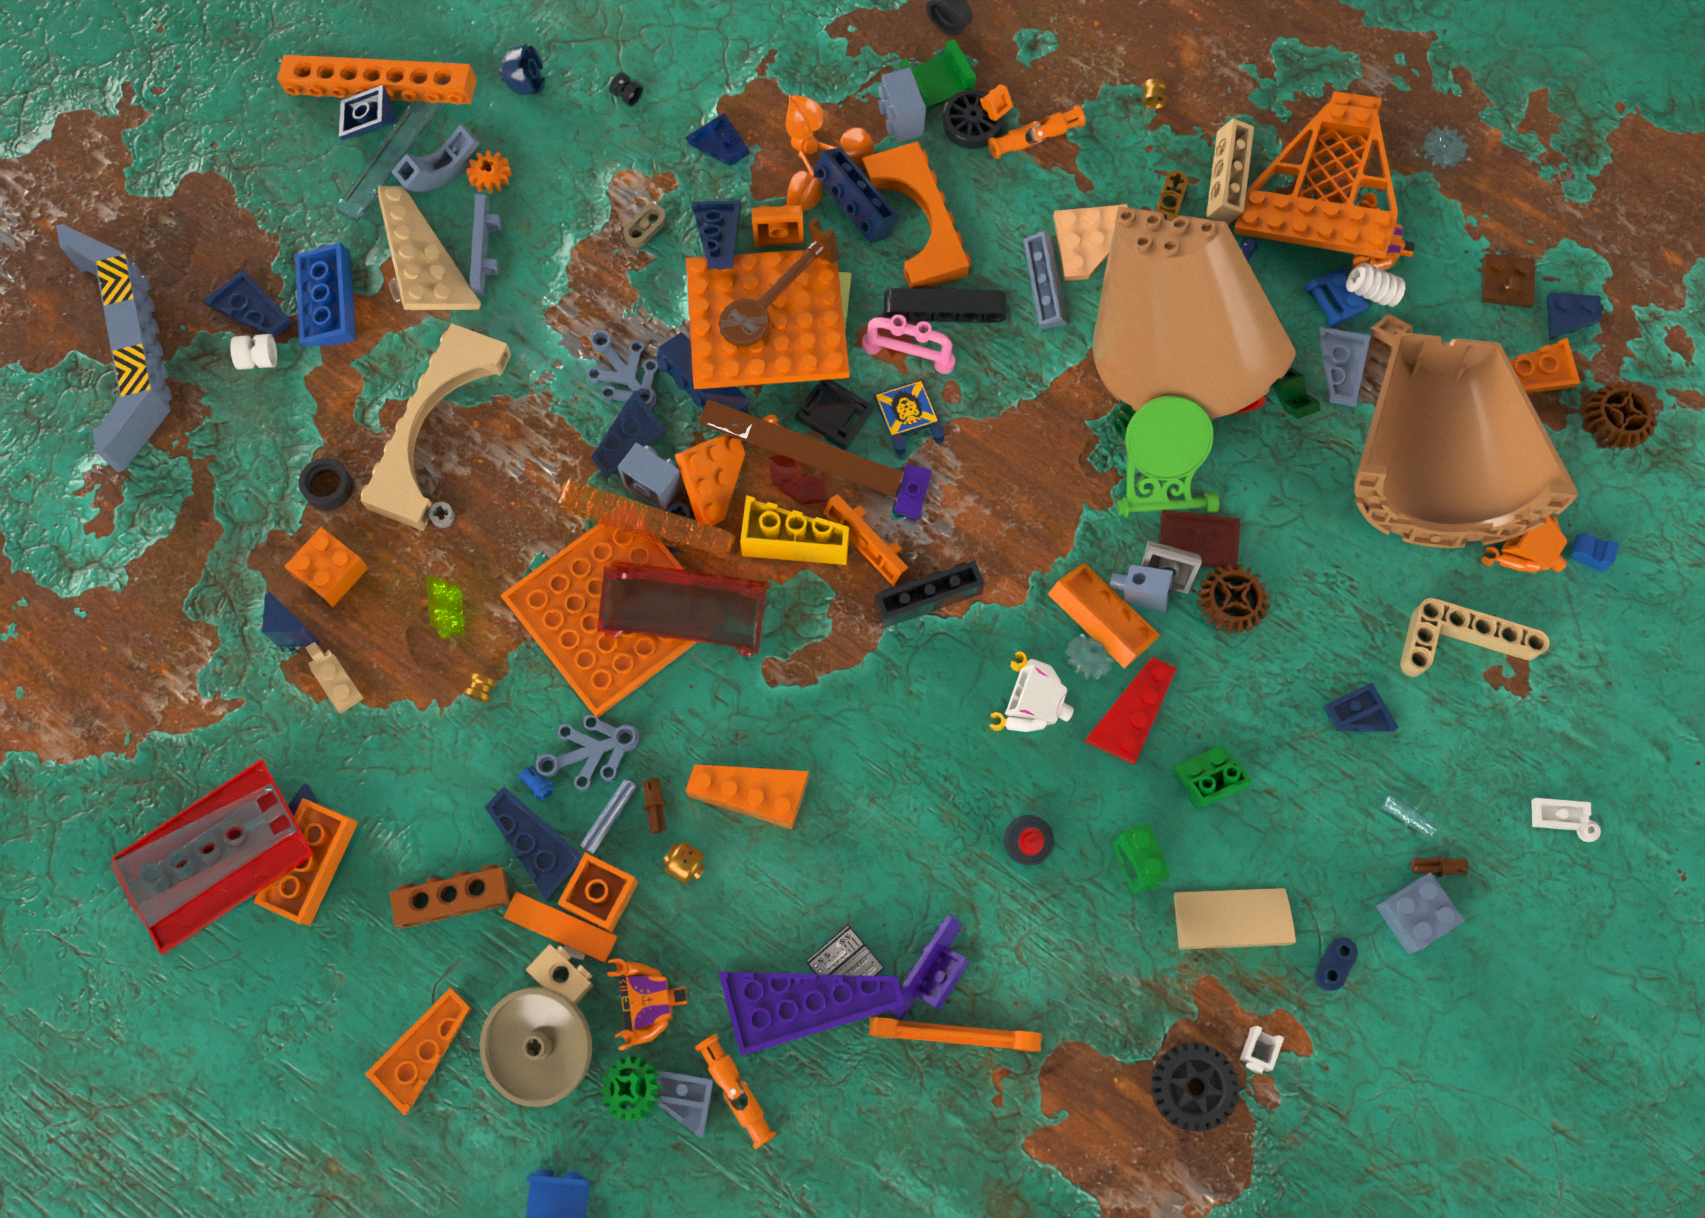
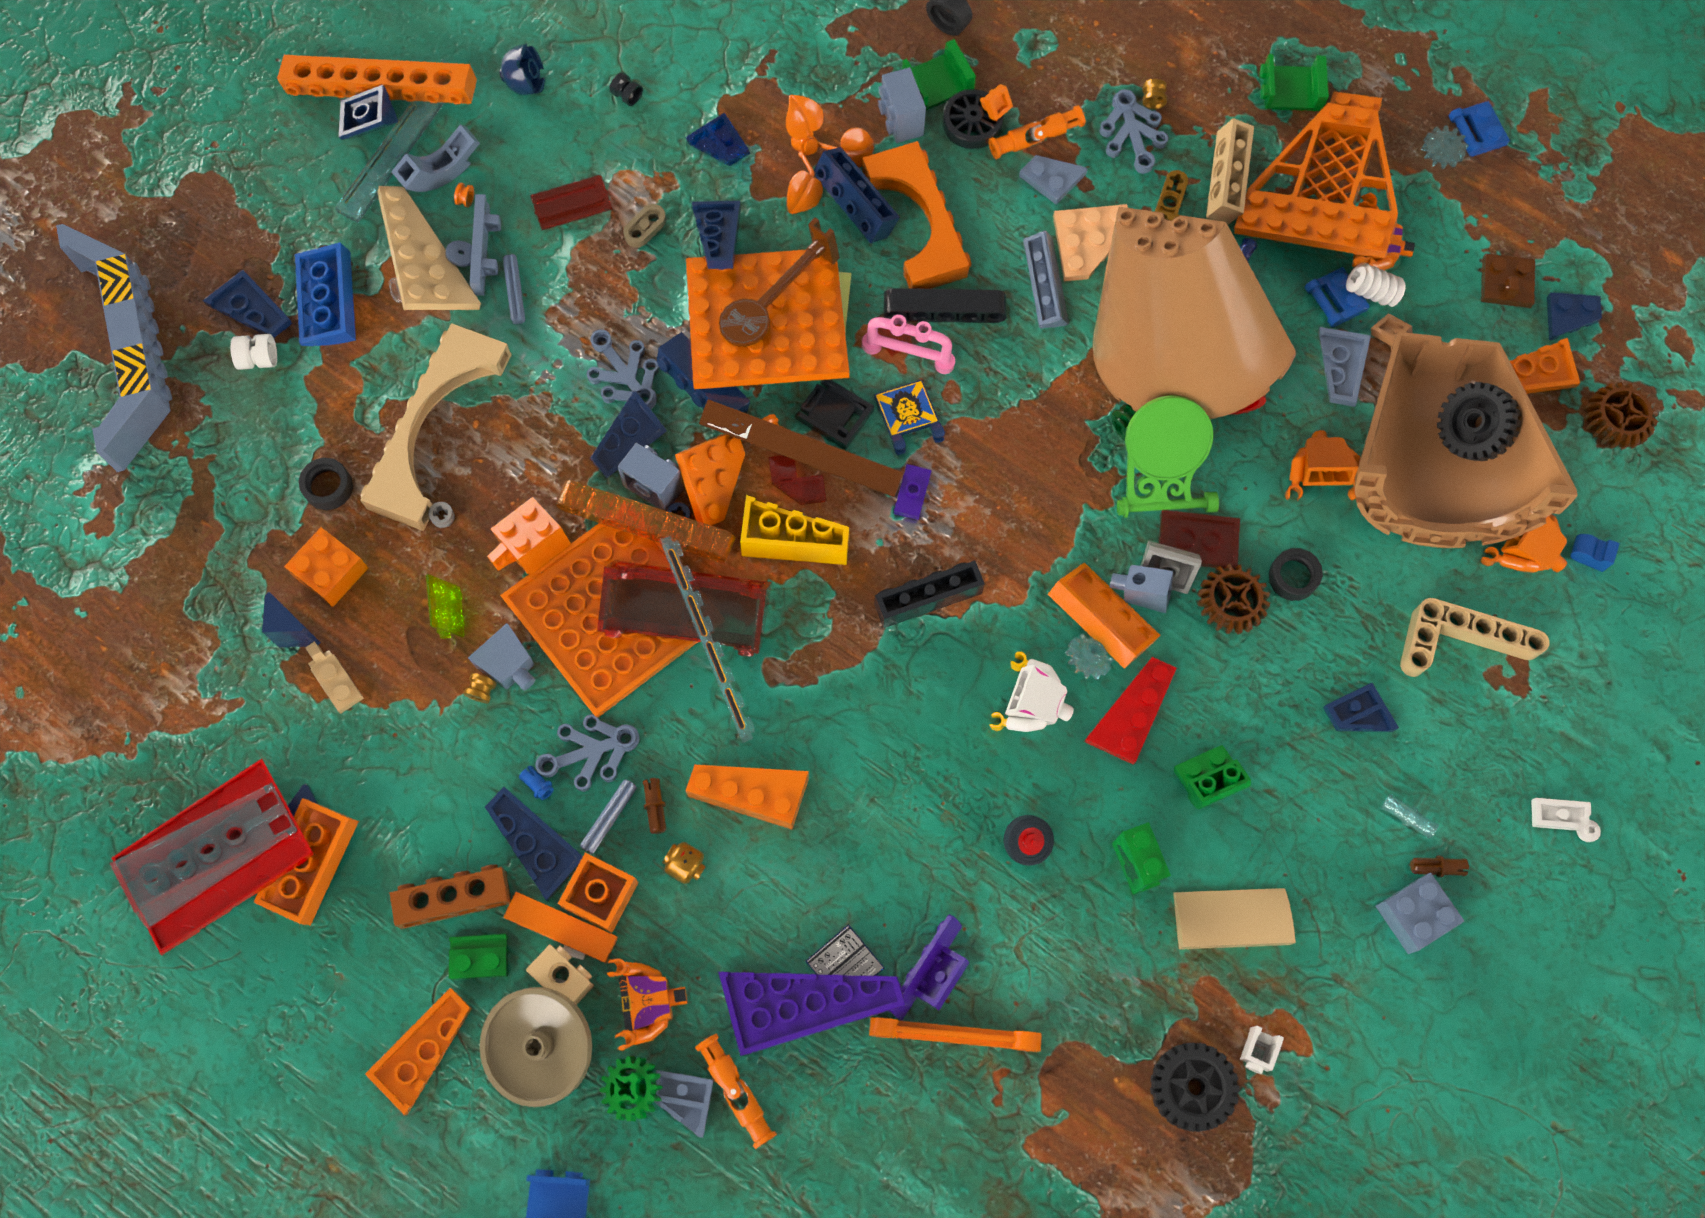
orange gear [466,150,512,194] -> none
orange slope [752,204,804,247] -> none
orange hinge [824,494,909,586] -> none
dark green slope [1272,368,1321,419] -> none
dark blue plate [1314,937,1358,992] -> none
none -> sand blue wheel [445,241,472,267]
none -> green plate [449,934,508,980]
none -> orange bush [454,183,474,208]
none -> sand blue torso [468,623,535,691]
none -> orange hinge [487,497,571,574]
none -> sand blue axle [503,254,525,324]
none -> clear red piece [530,175,613,231]
none -> clear light blue plate [660,536,755,743]
none -> sand blue wing [1019,155,1087,205]
none -> sand blue plant [1099,89,1168,174]
none -> green panel [1260,54,1329,111]
none -> black tyre [1268,548,1323,601]
none -> orange torso [1285,430,1361,501]
none -> black wheel [1437,382,1521,461]
none -> blue plate [1449,101,1510,157]

